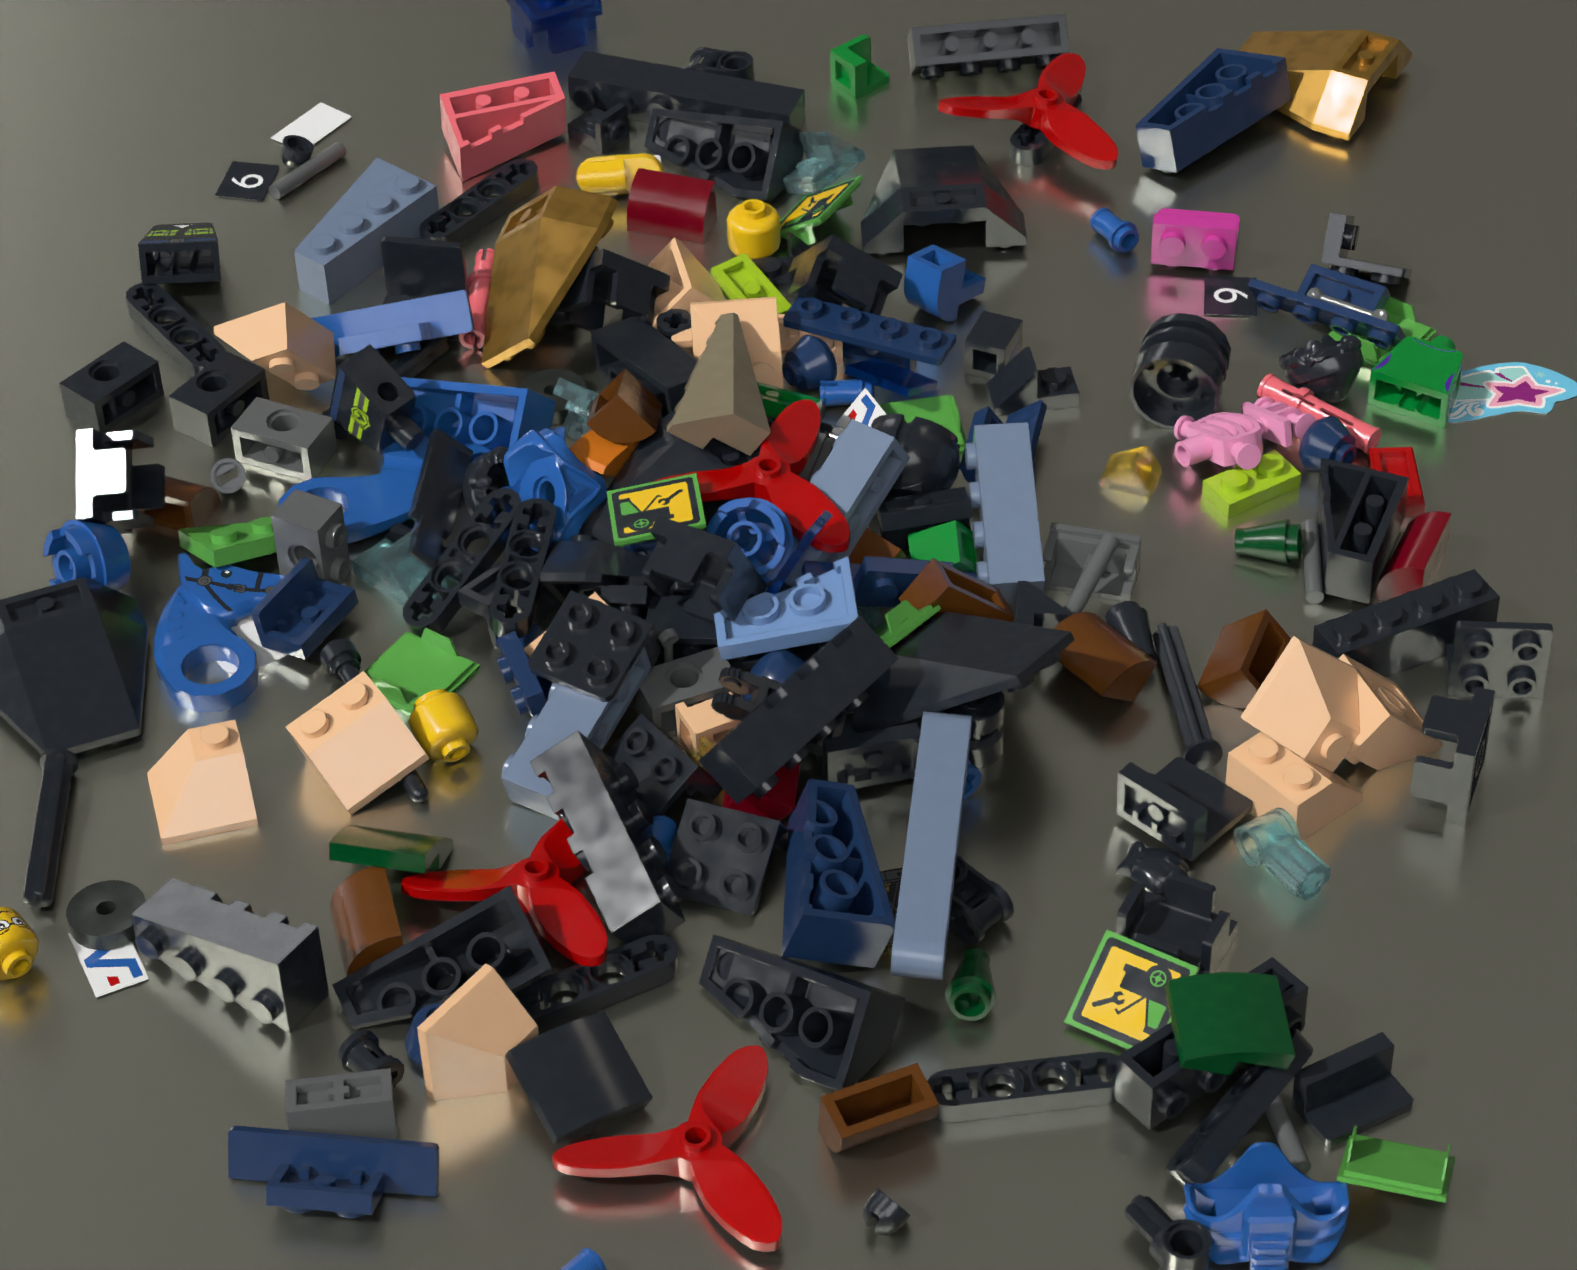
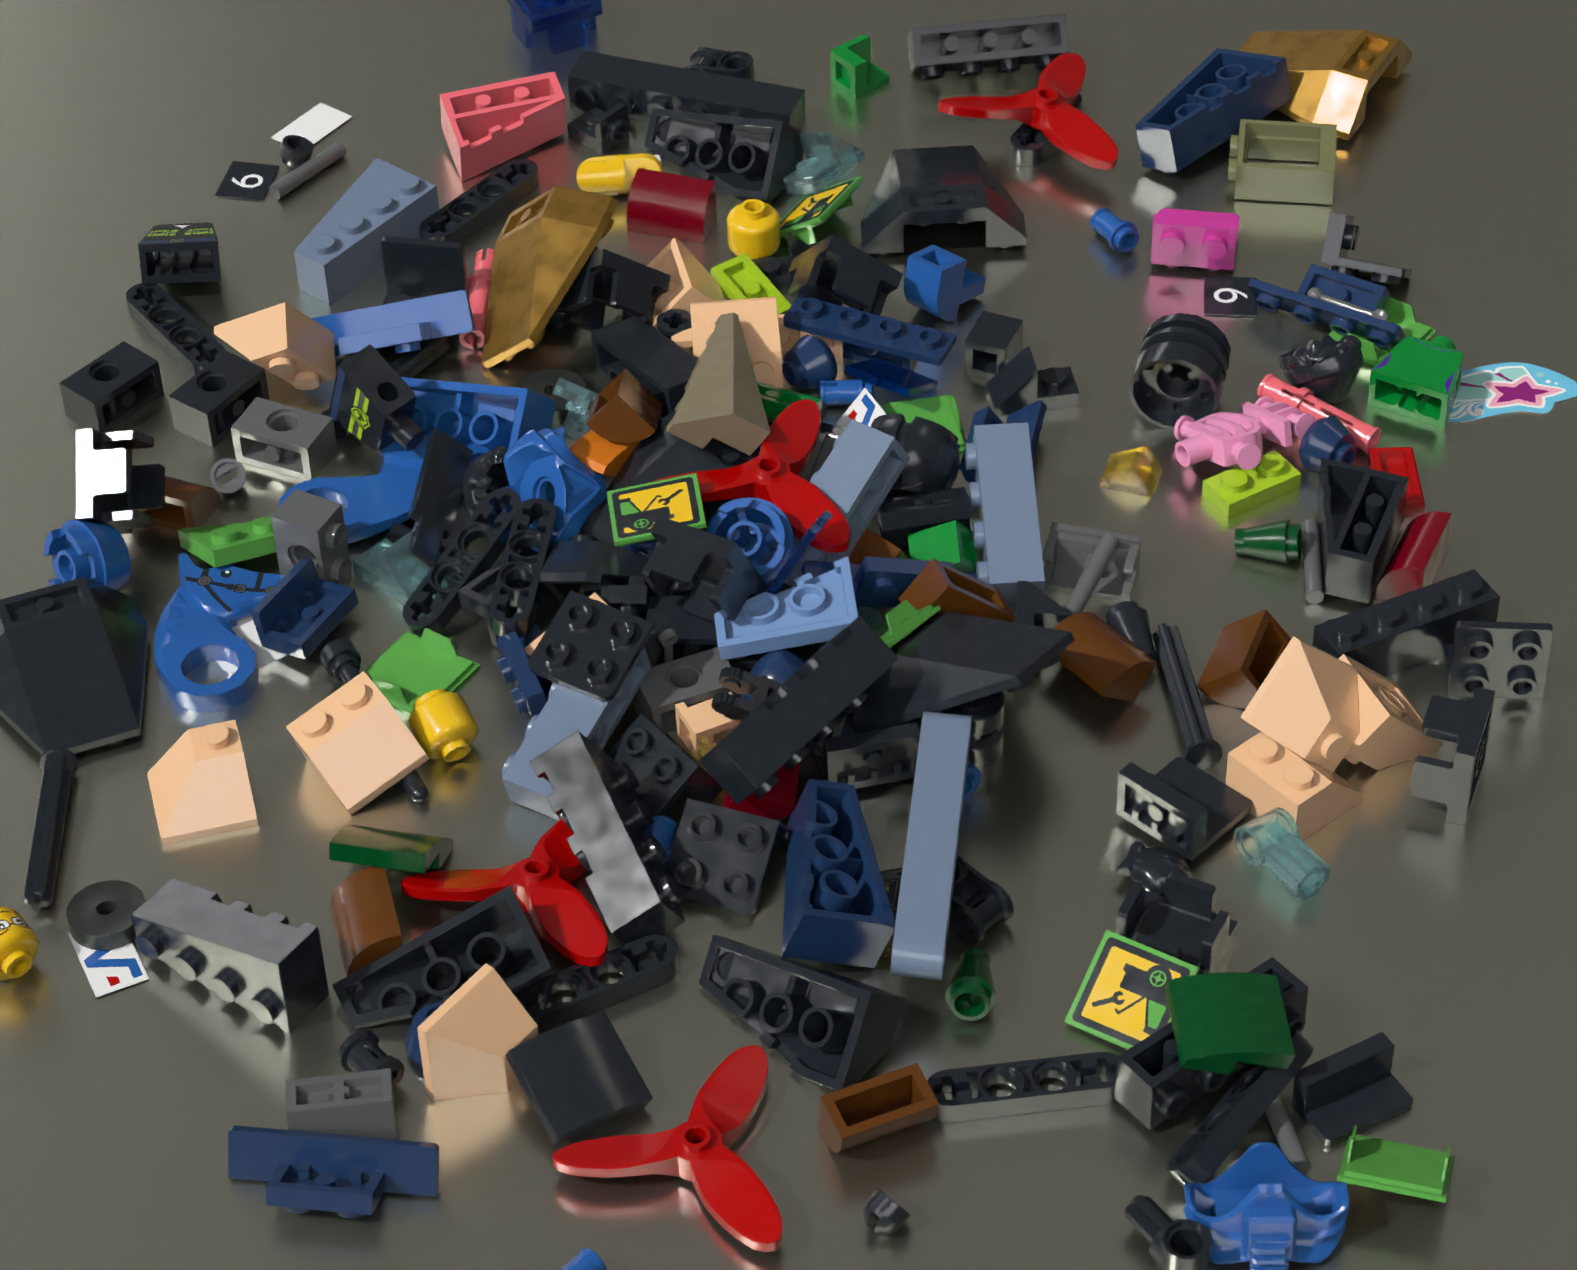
none -> olive window [1227,119,1337,205]

